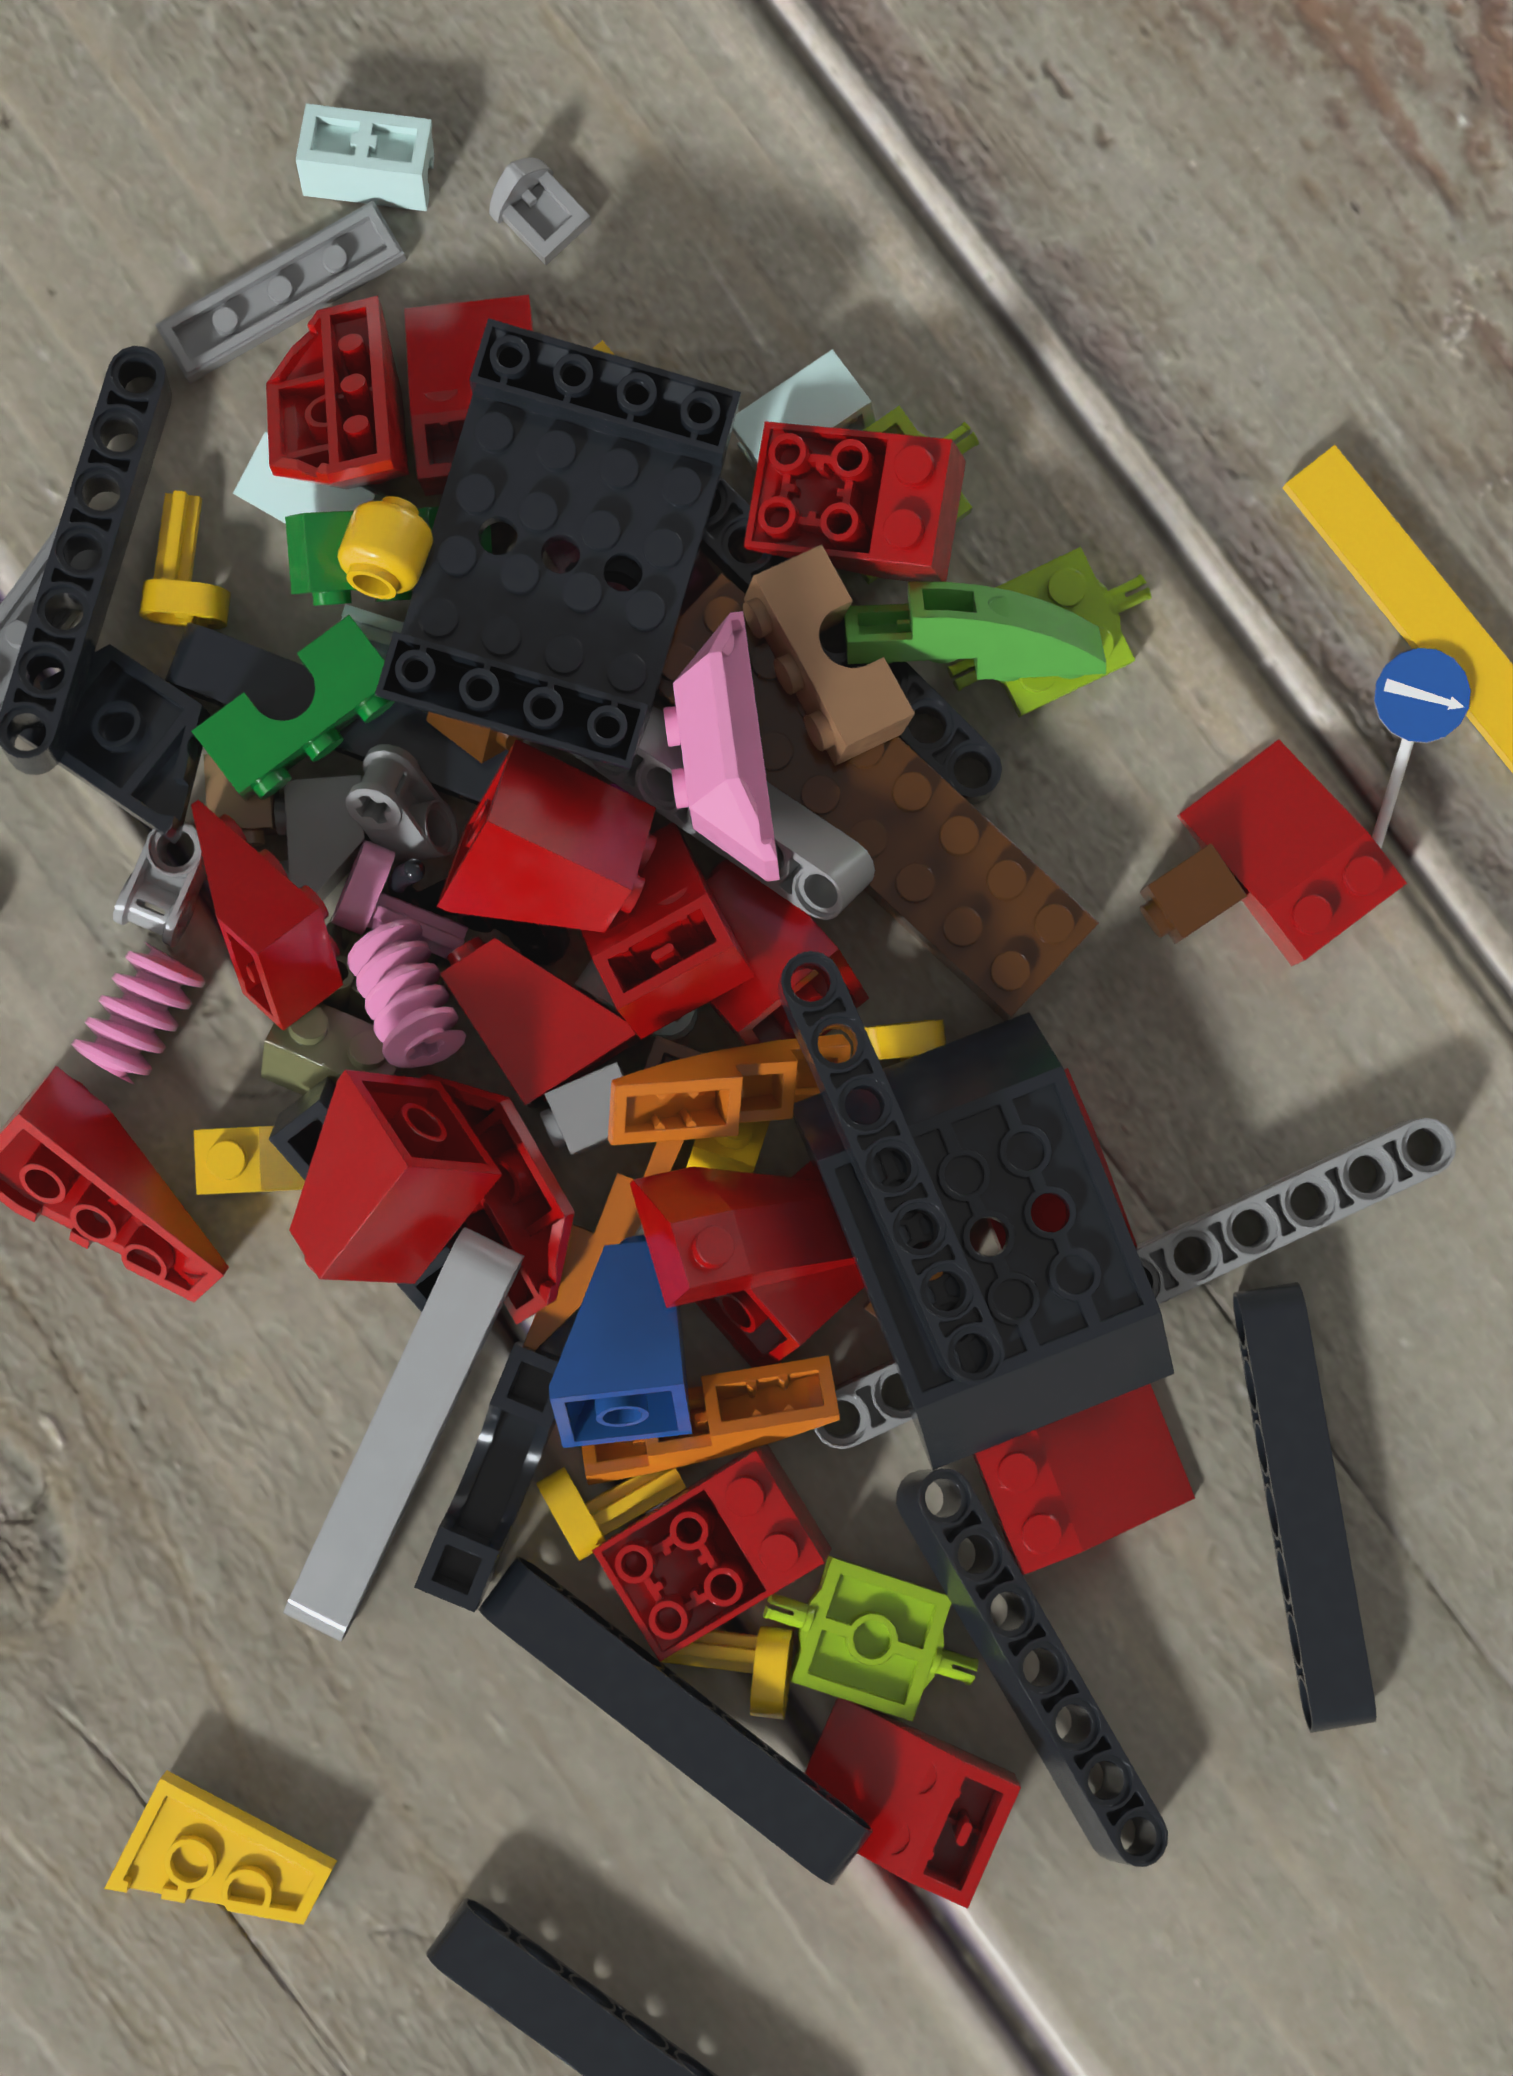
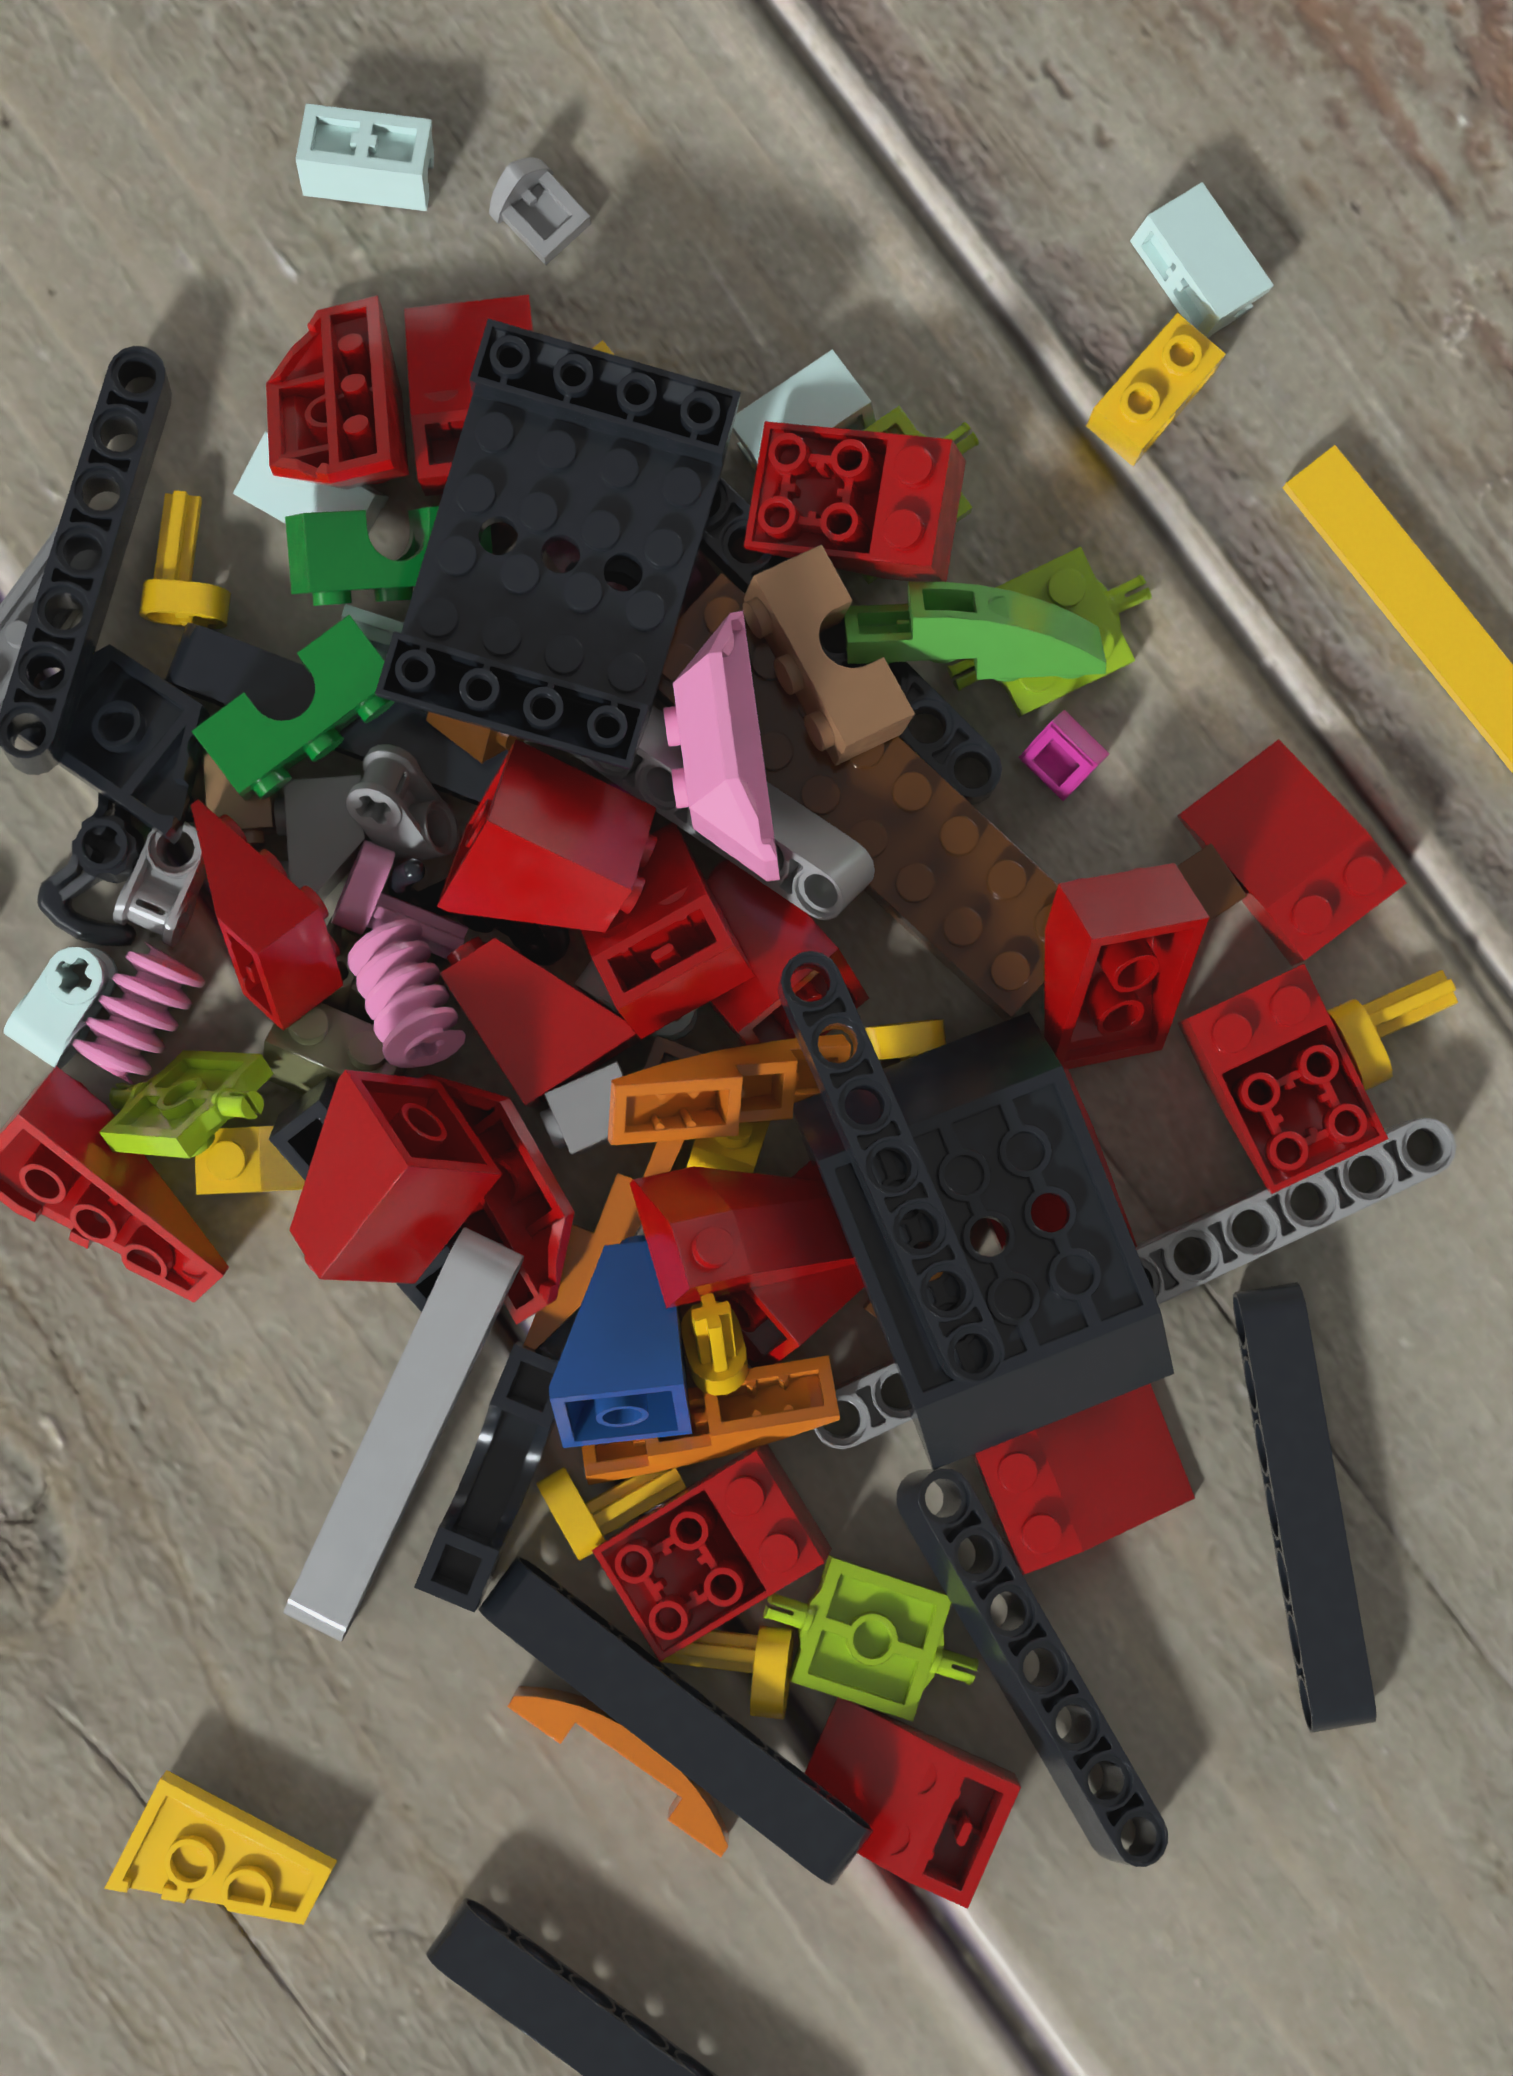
light grey tile [155,200,407,384] -> none
yellow head [337,496,433,599] -> none
blue piece [1372,648,1471,848] -> none
none -> light aqua piece [4,947,118,1069]
none -> black piece [37,792,195,946]
none -> lime plate [99,1050,274,1159]
none -> orange slope [507,1686,729,1857]
none -> yellow piece [681,1293,748,1396]
none -> dark pink brick [1018,709,1110,801]
none -> red slope [1044,863,1209,1069]
none -> yellow brick [1086,312,1226,467]
none -> light aqua hinge [1130,182,1274,338]
none -> red slope [1178,964,1389,1194]
none -> yellow piece [1327,970,1458,1091]

